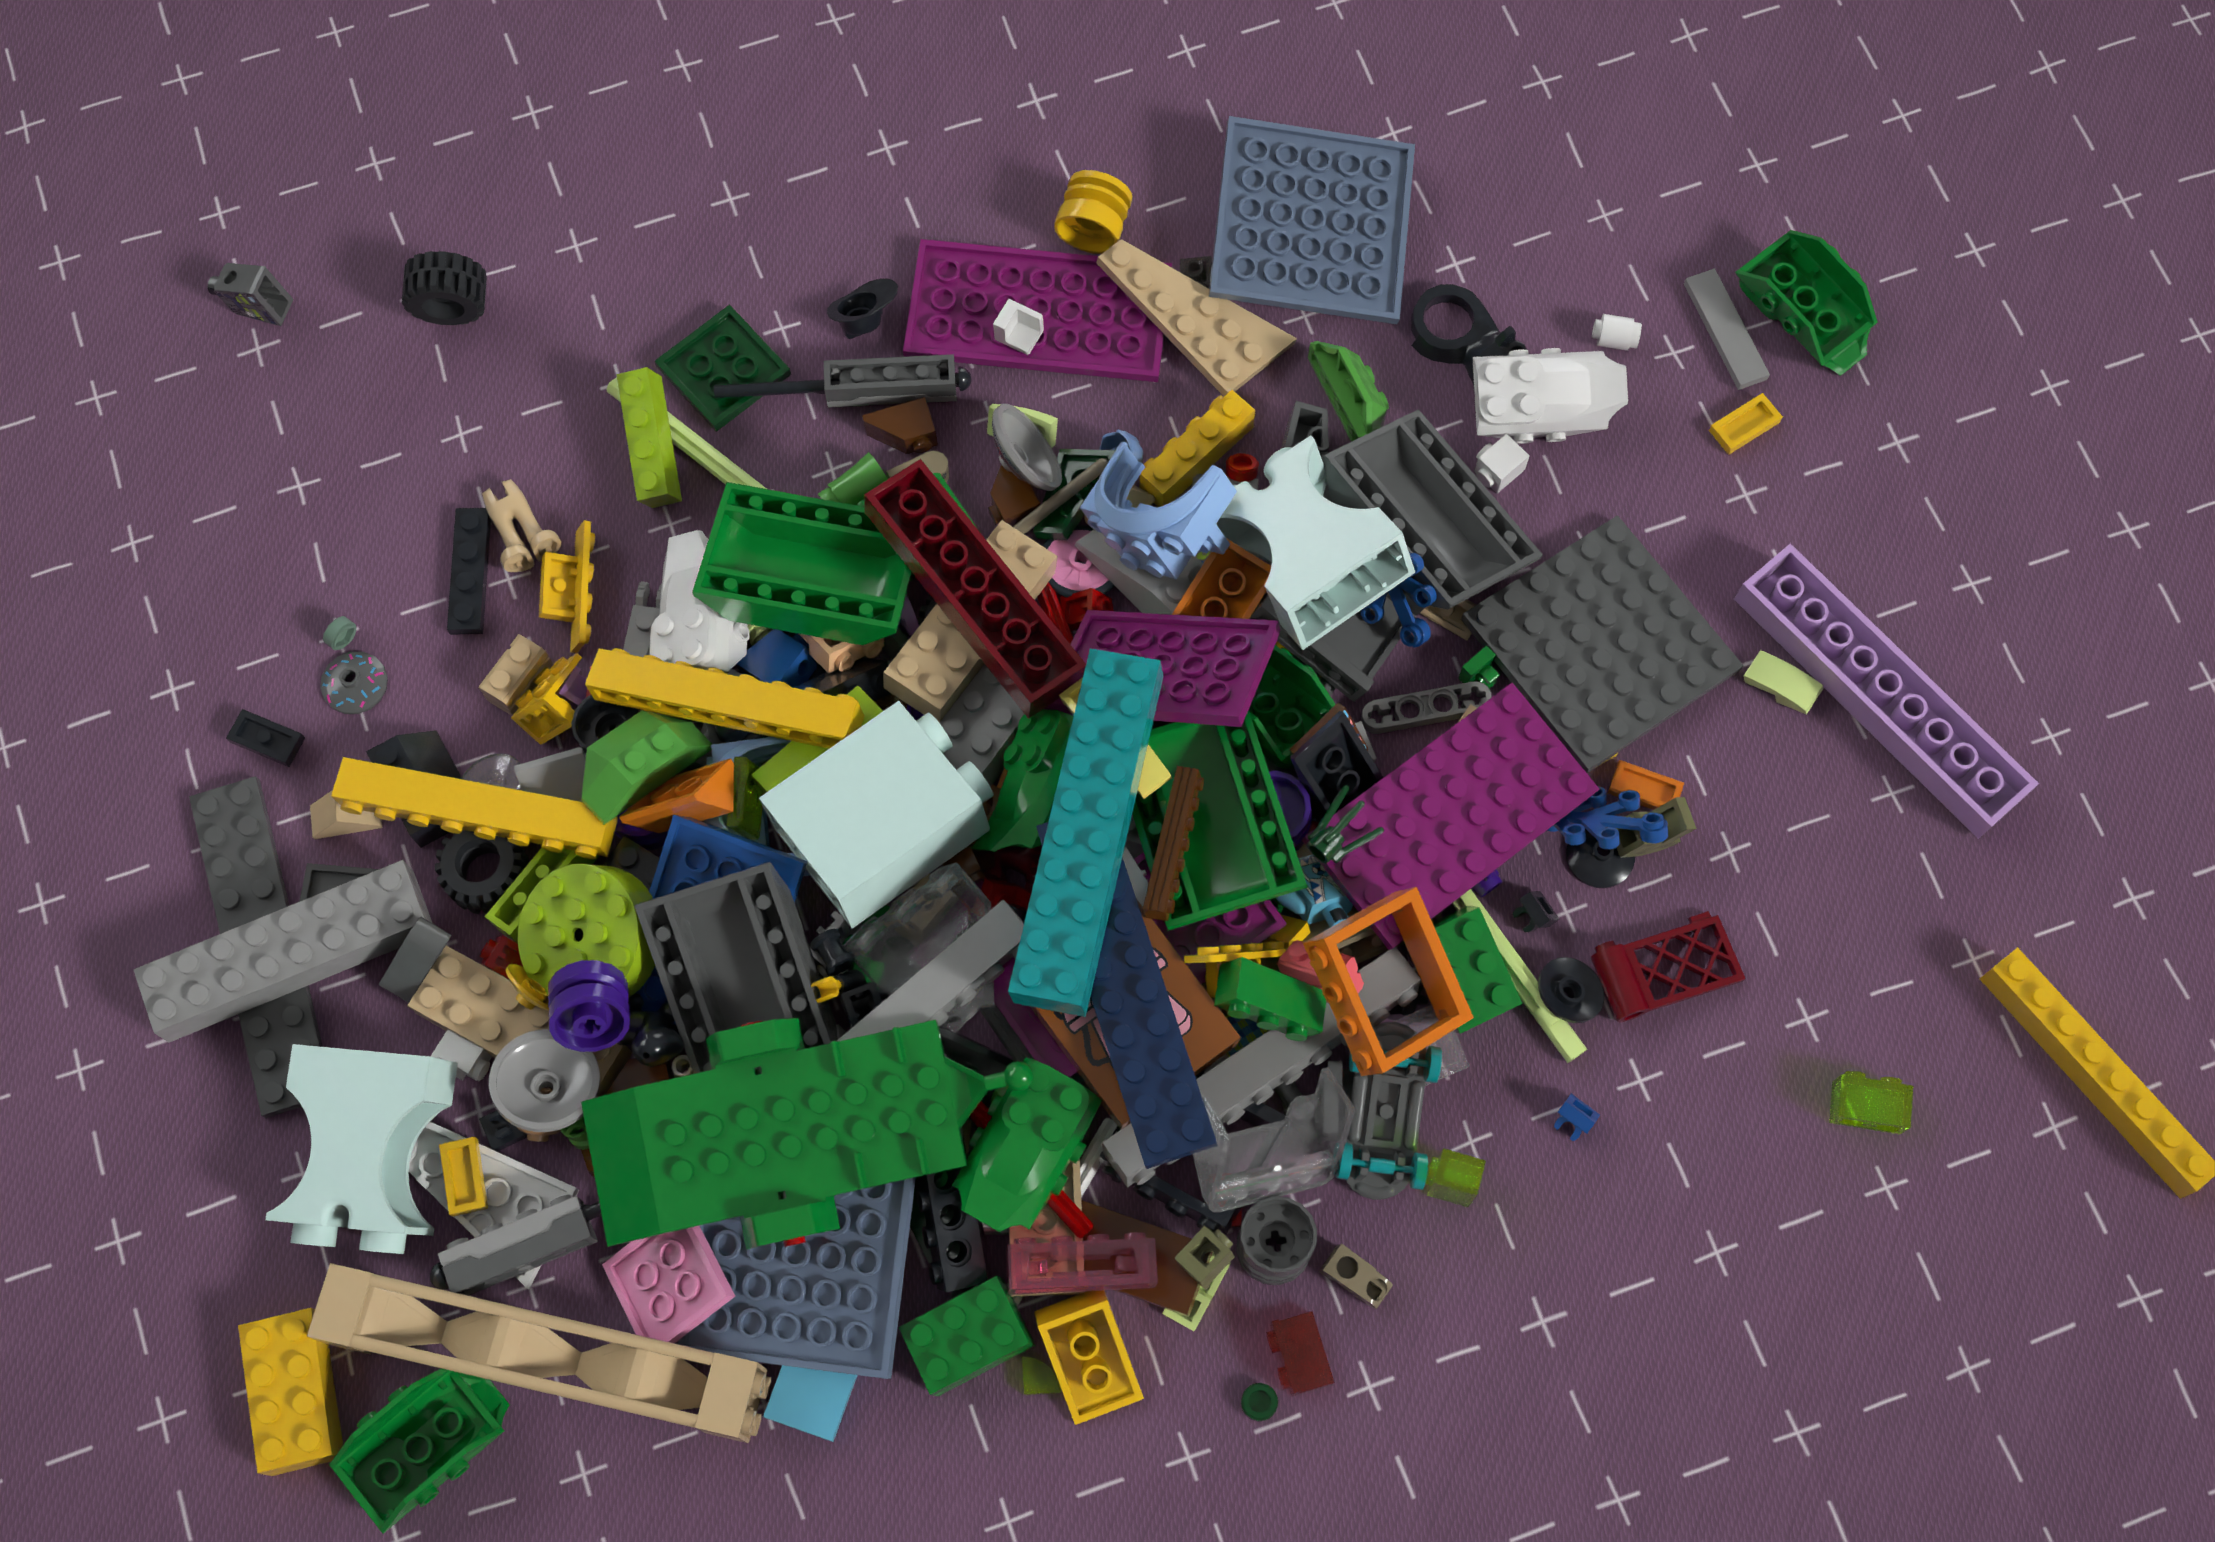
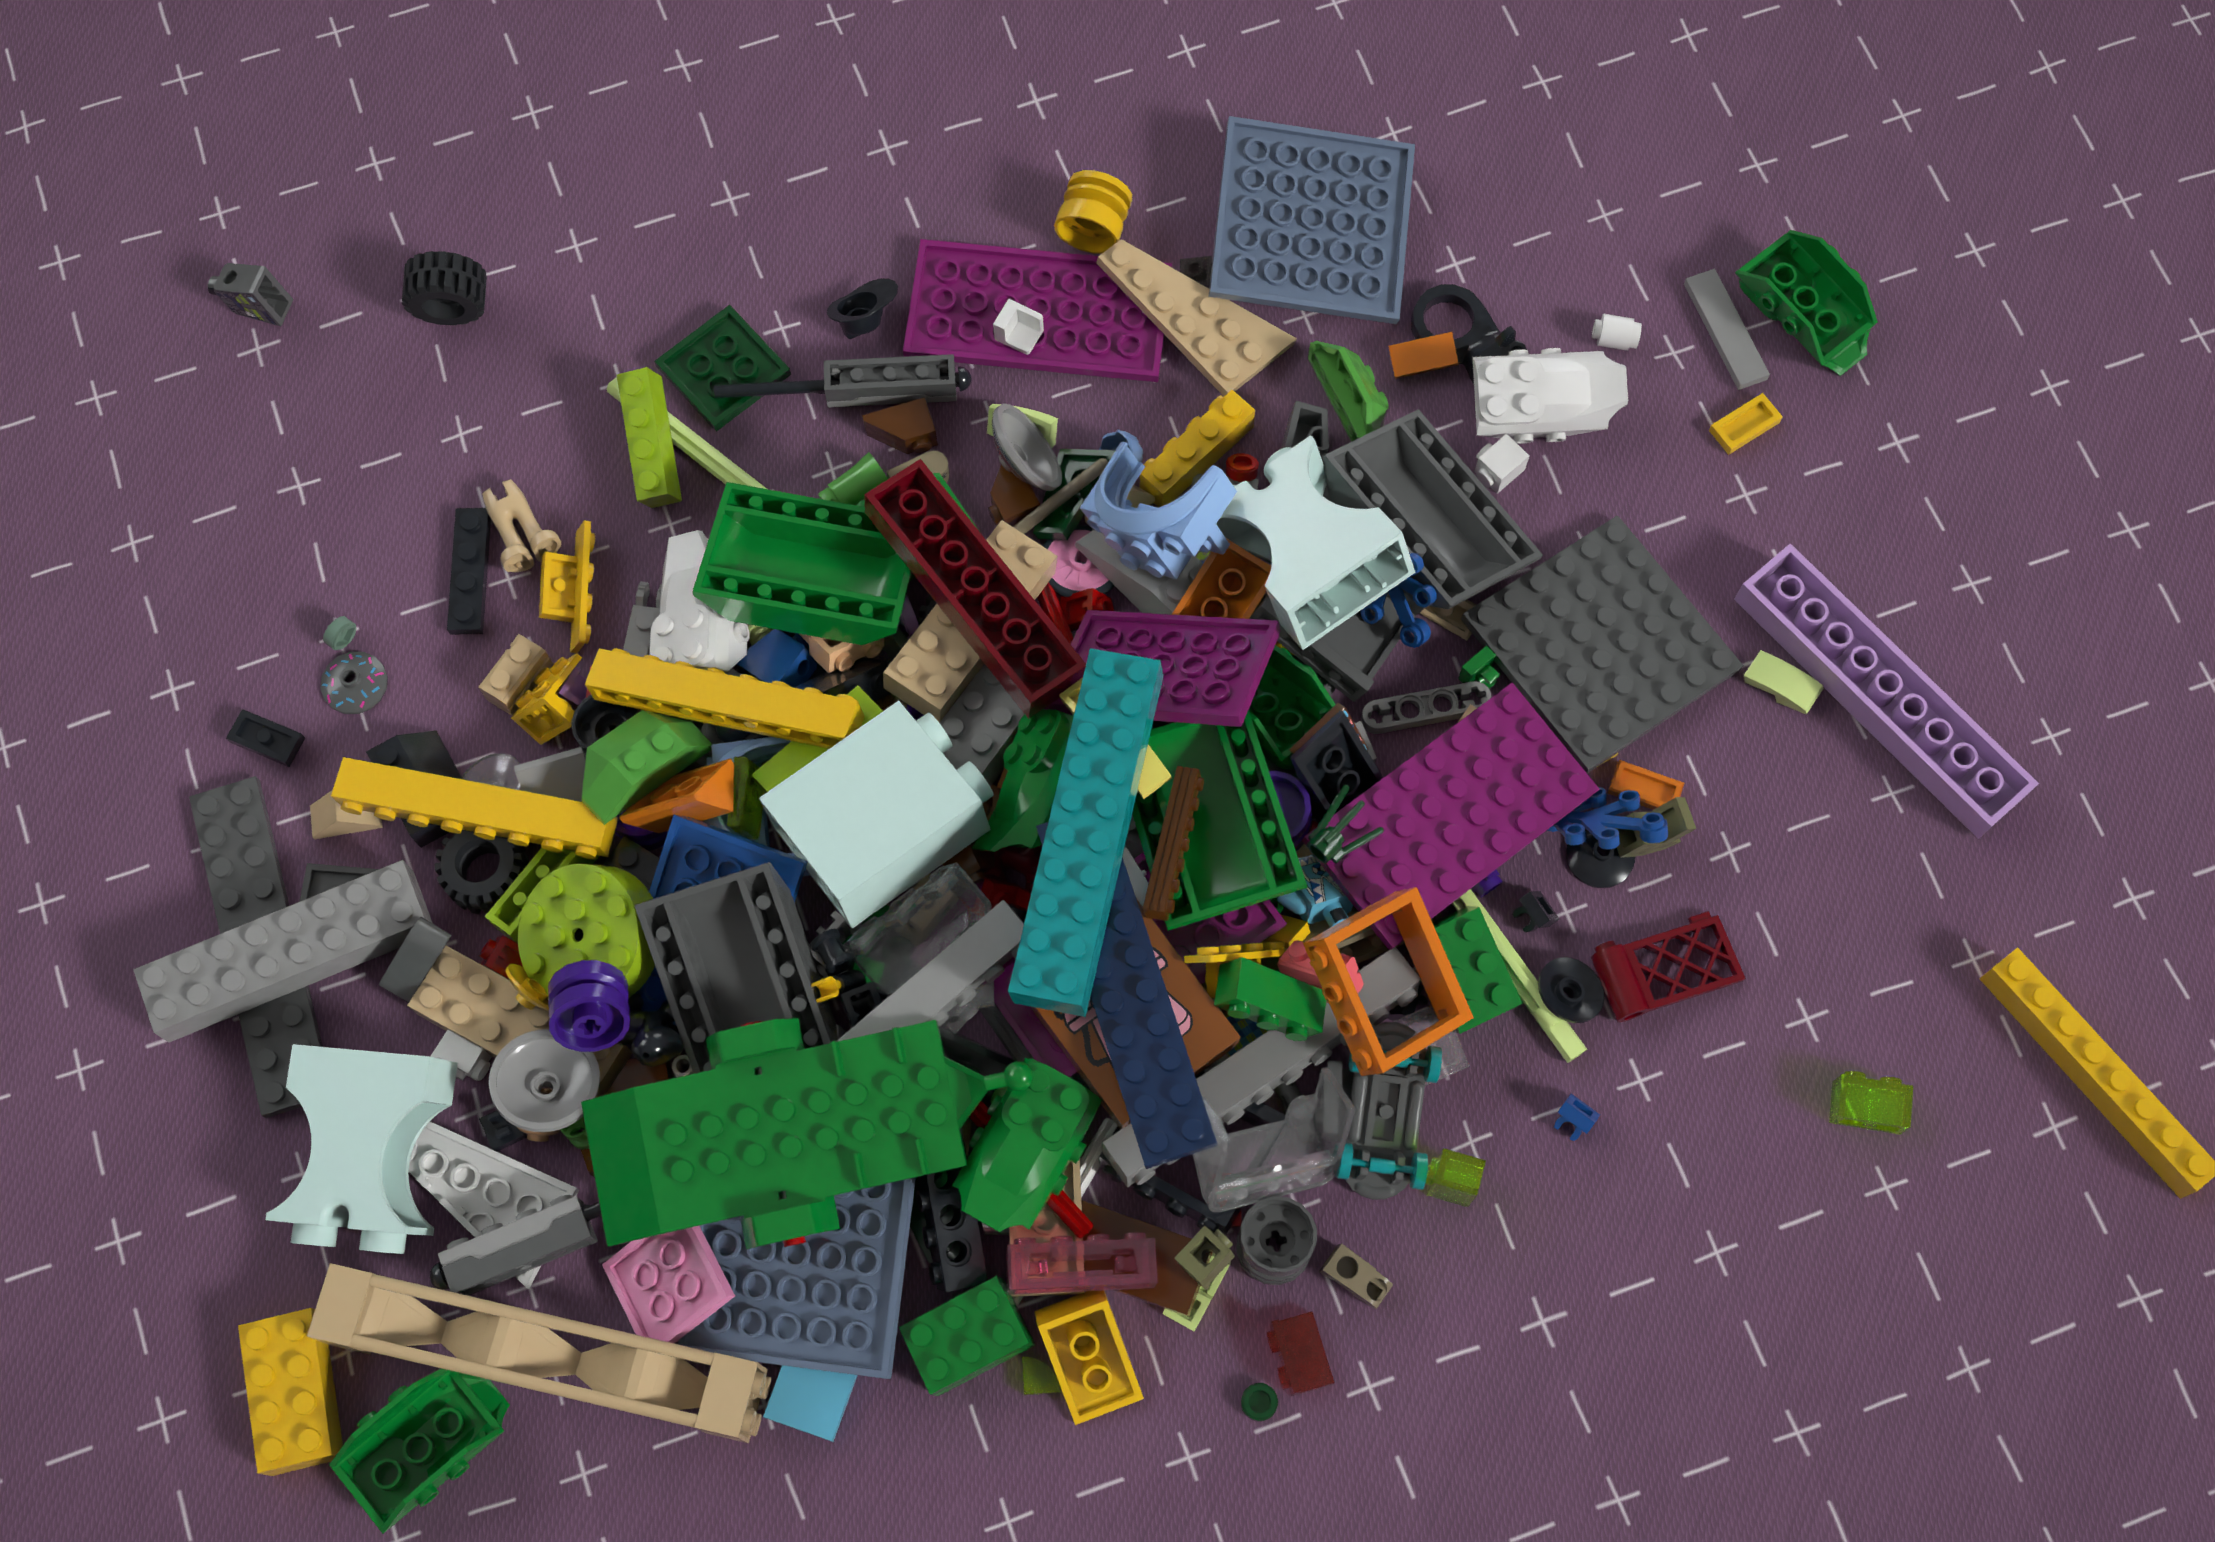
yellow tile [439,1137,488,1217] -> none
none -> orange tile [1388,332,1459,379]

